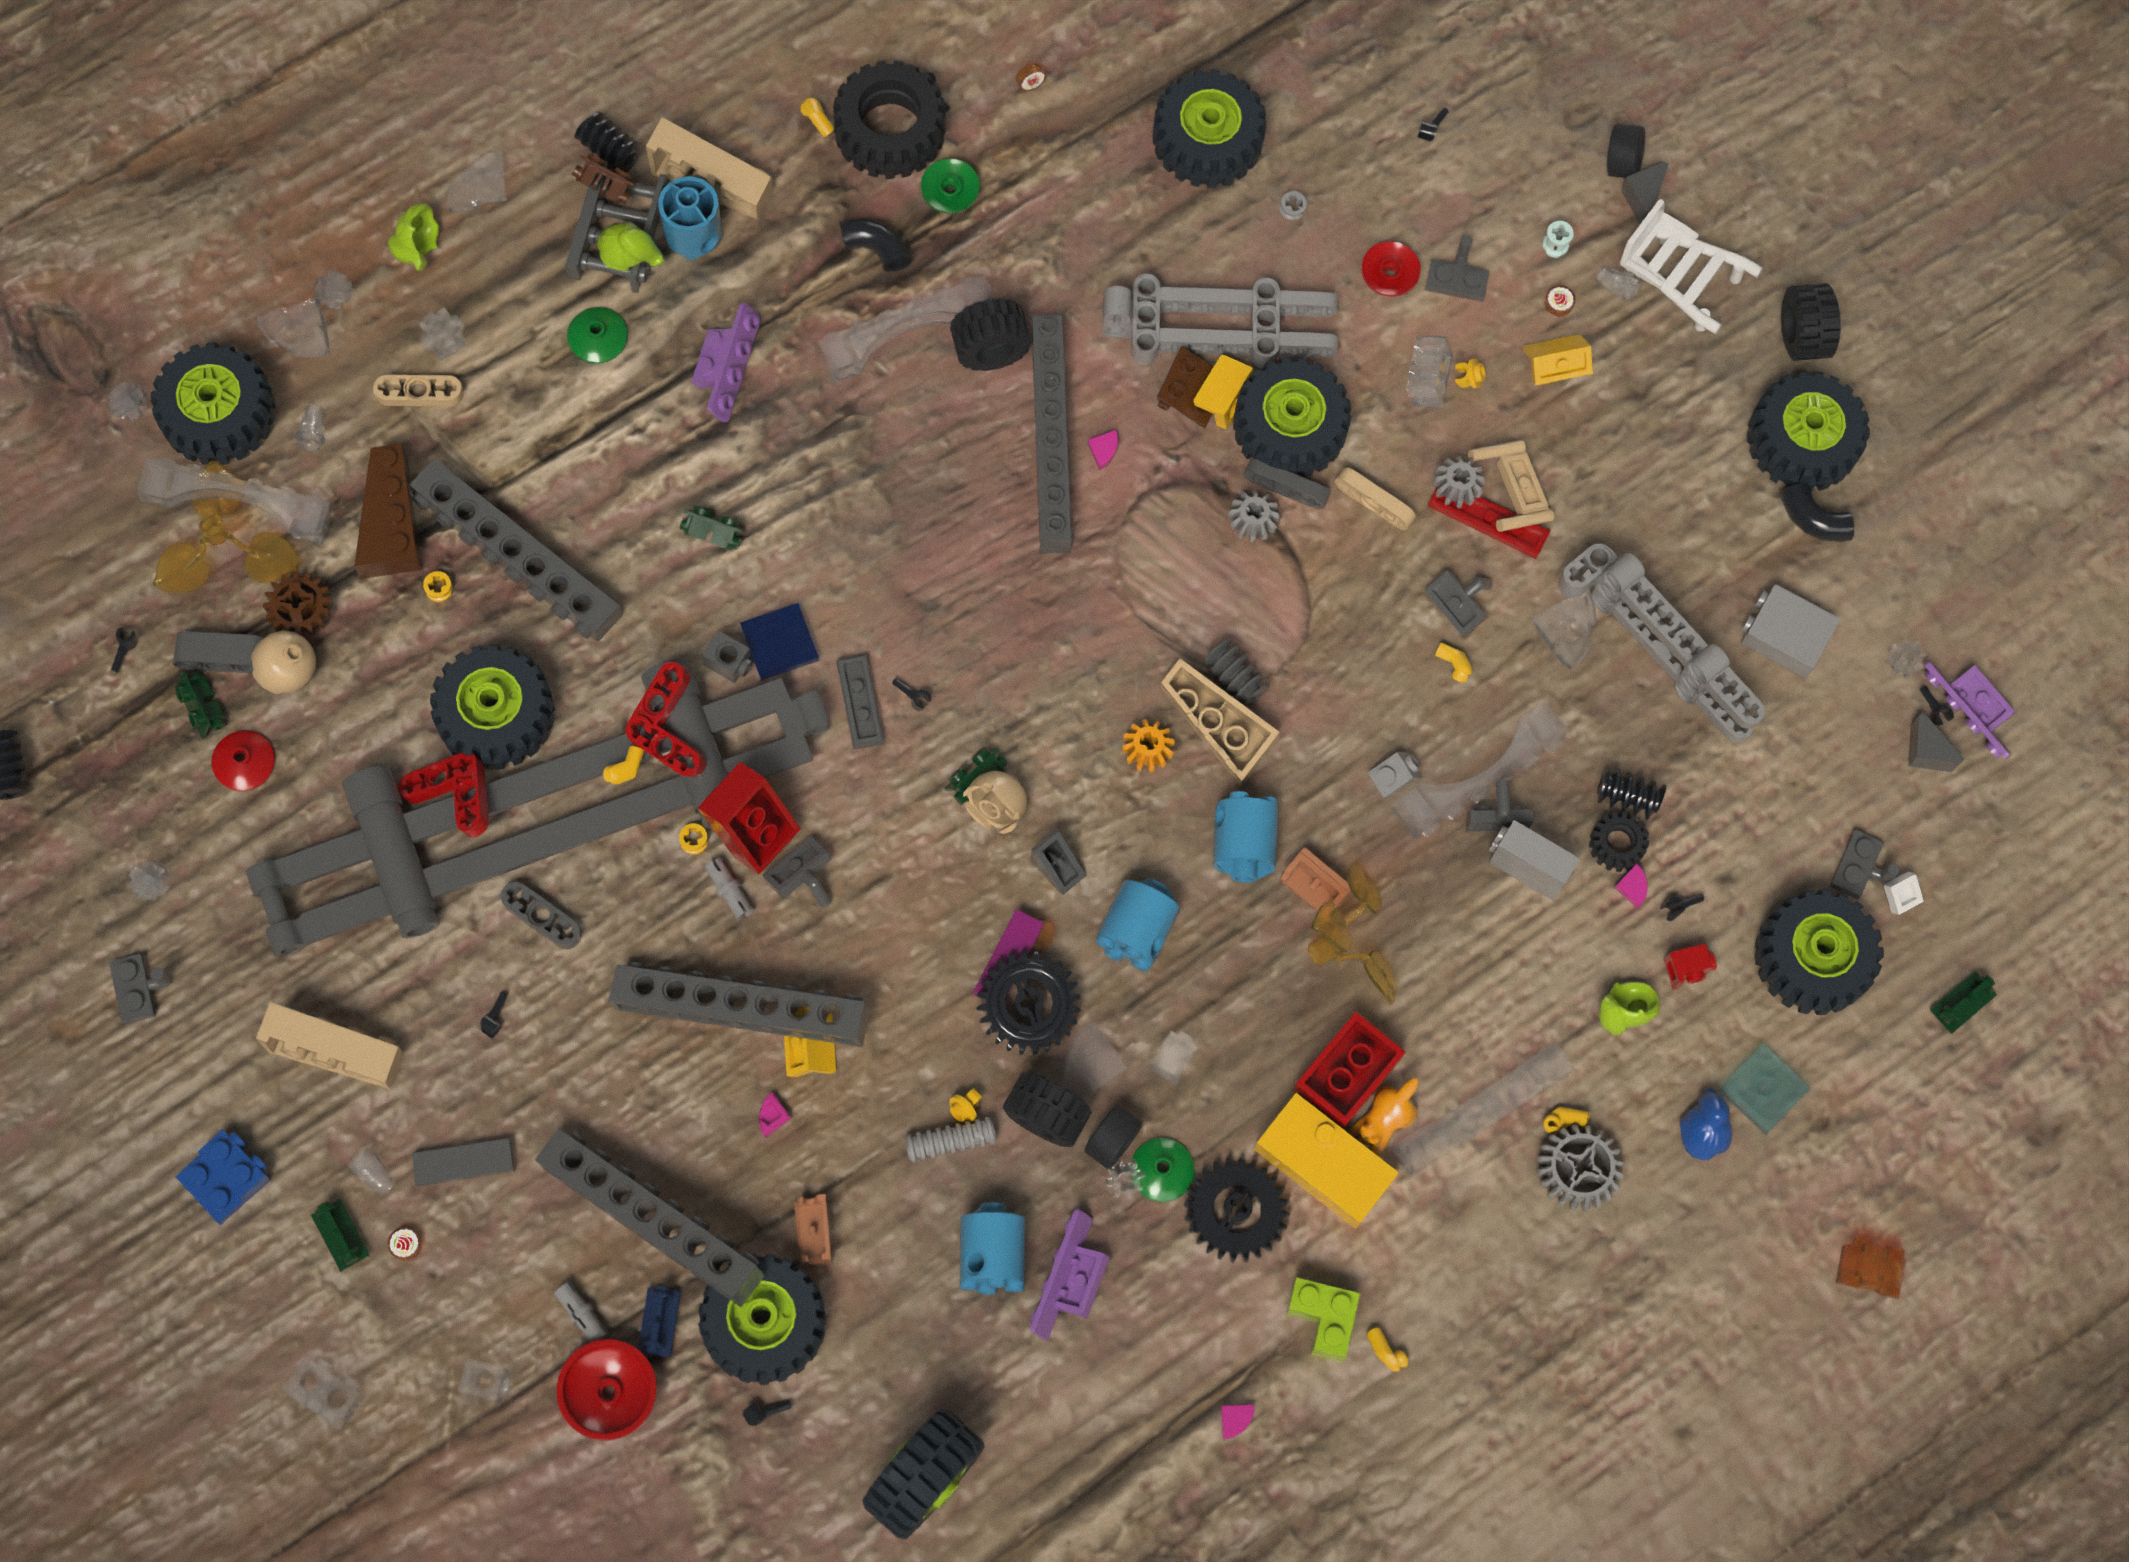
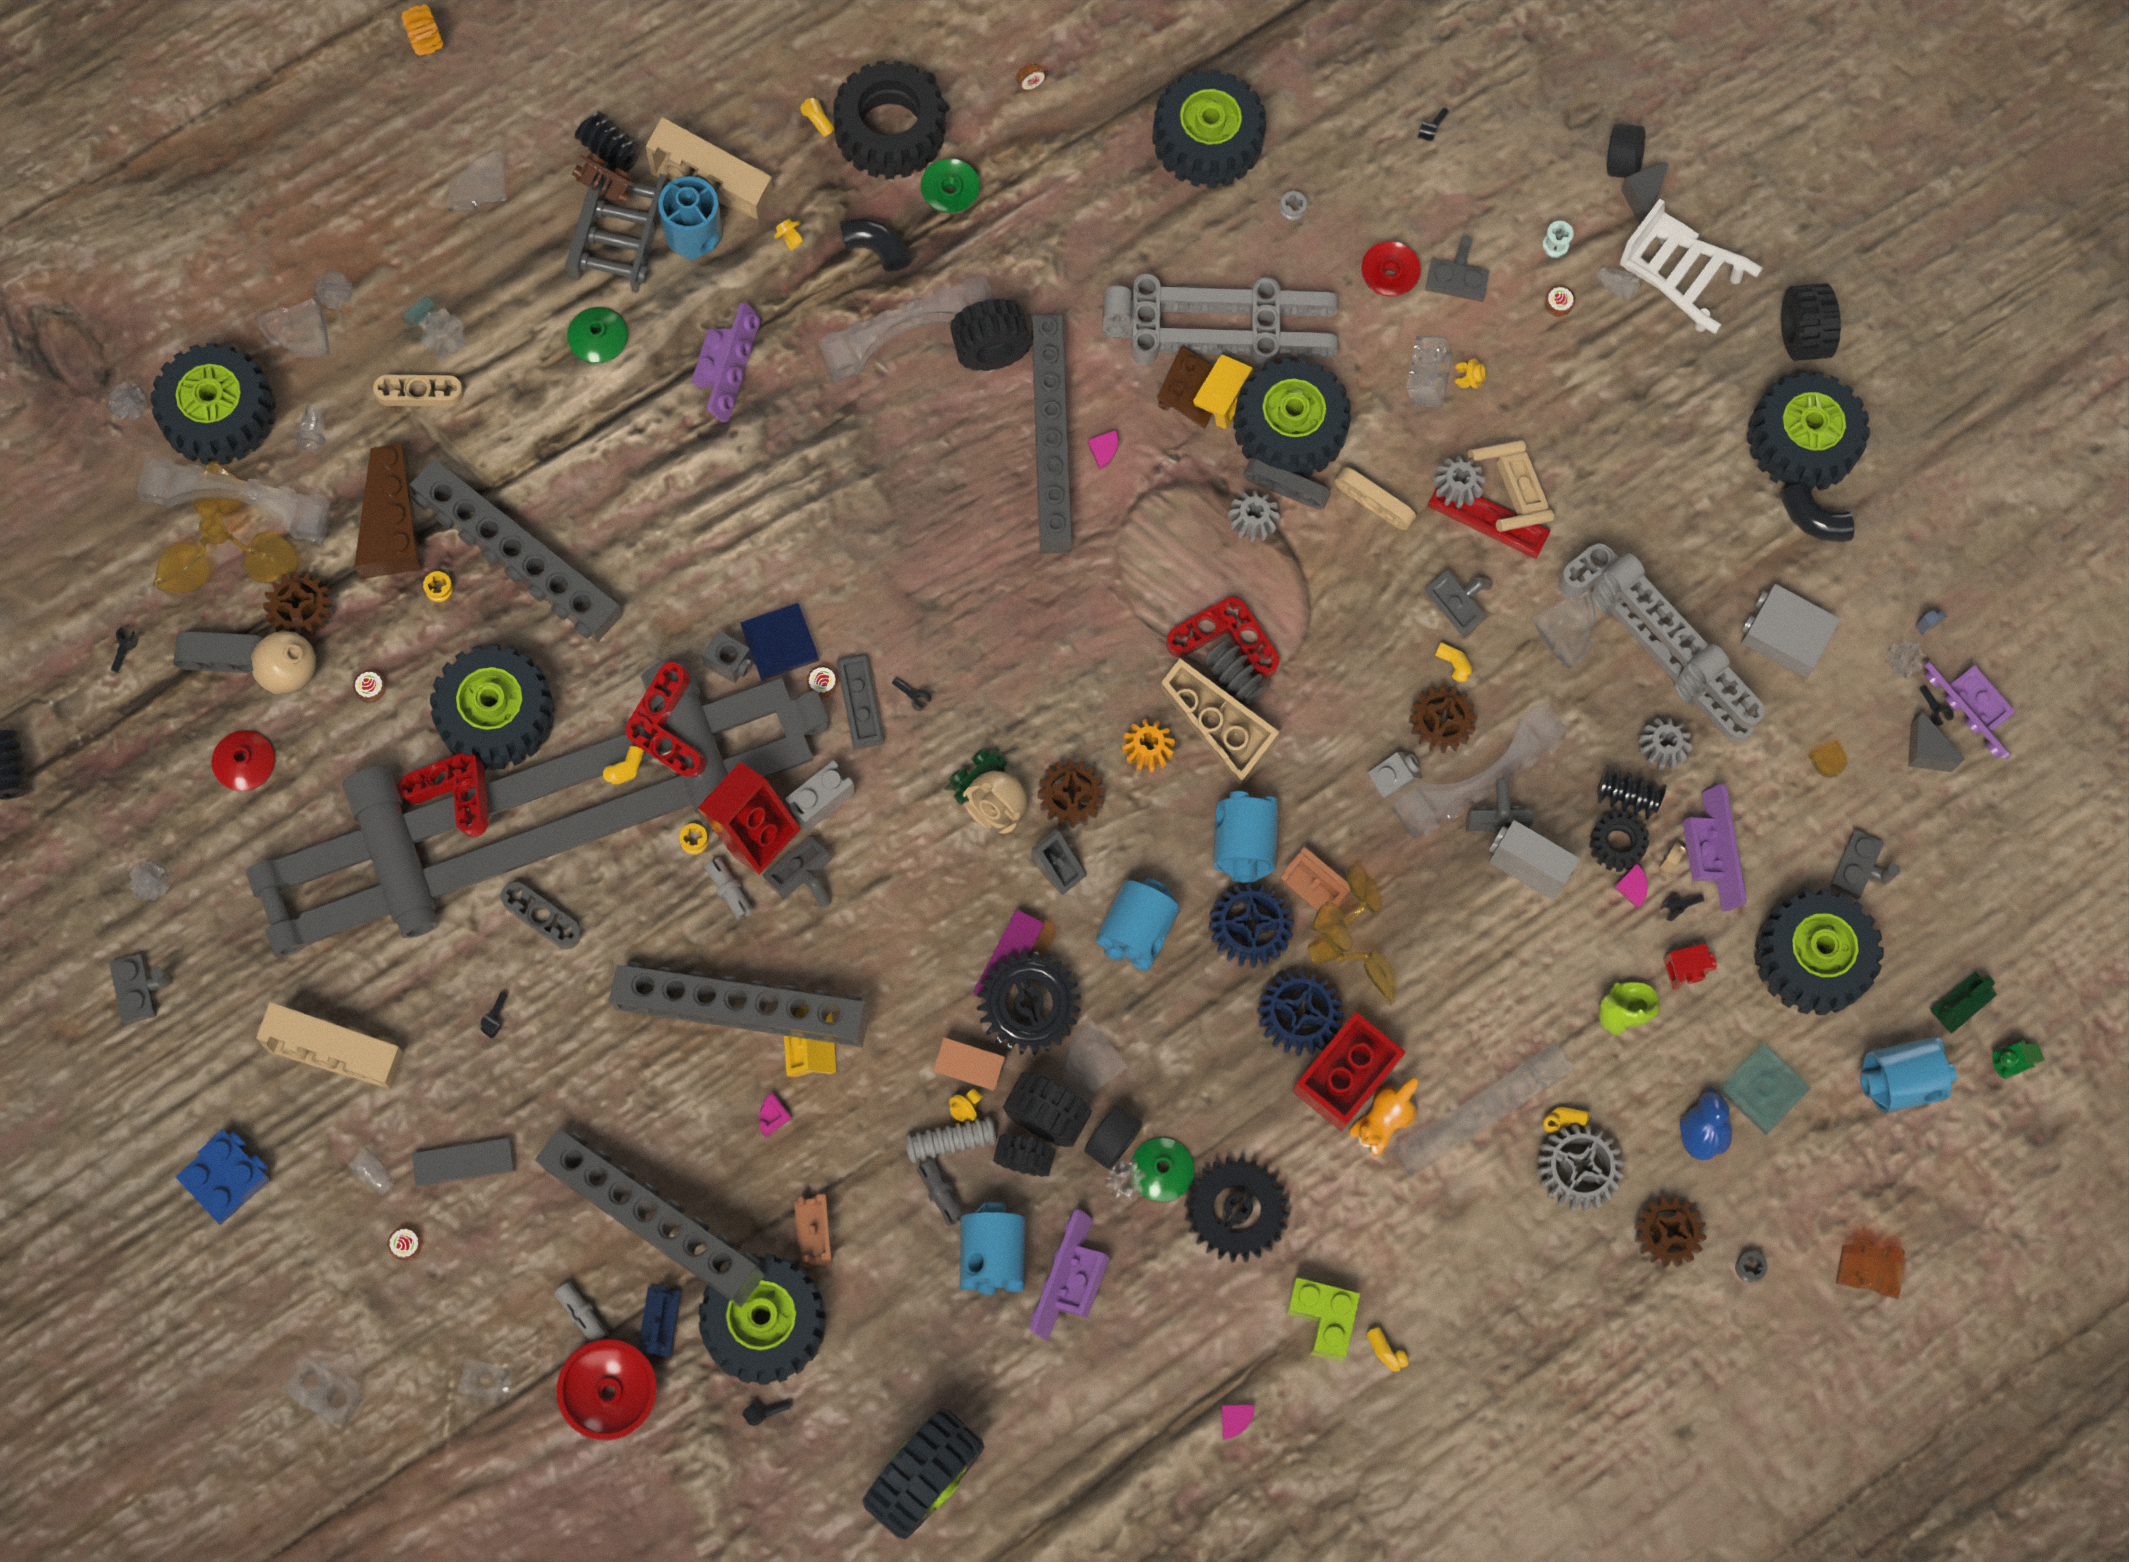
dark green hinge [175,671,226,739] -> none
dark green hinge [311,1199,370,1272] -> none
lime hair [388,203,439,271] -> none
lime hair [597,222,664,271] -> none
dark green hinge [679,505,747,550] -> none
clear brick [1149,1031,1198,1085] -> none
yellow brick [1254,1093,1399,1229] -> none
yellow panel [1523,334,1593,385] -> none
white plate [1884,871,1924,915] -> none
none -> tile [353,670,386,703]
none -> light orange gear [402,4,443,56]
none -> clear light blue plate [402,295,434,329]
none -> yellow plate [774,219,803,251]
none -> light grey brick [785,760,855,833]
none -> tile [807,665,838,698]
none -> flat silver pin [916,1159,965,1226]
none -> nougat hinge [933,1038,1007,1091]
none -> black tyre [993,1134,1056,1177]
none -> reddish brown gear [1037,759,1106,828]
none -> red beam [1166,597,1279,678]
none -> dark blue gear [1208,882,1294,968]
none -> dark blue gear [1257,970,1344,1056]
none -> reddish brown gear [1408,685,1477,753]
none -> reddish brown gear [1634,1196,1707,1268]
none -> light grey gear [1638,717,1692,771]
none -> tan tile [1660,842,1686,873]
none -> medium lavender bracket [1682,784,1747,911]
none -> dark grey bush [1735,1251,1768,1283]
none -> clear yellow tile [1808,740,1847,778]
none -> dark azure cylinder [1860,1036,1957,1114]
none -> sand blue tile [1916,608,1947,635]
none -> green piece [1992,1040,2045,1079]

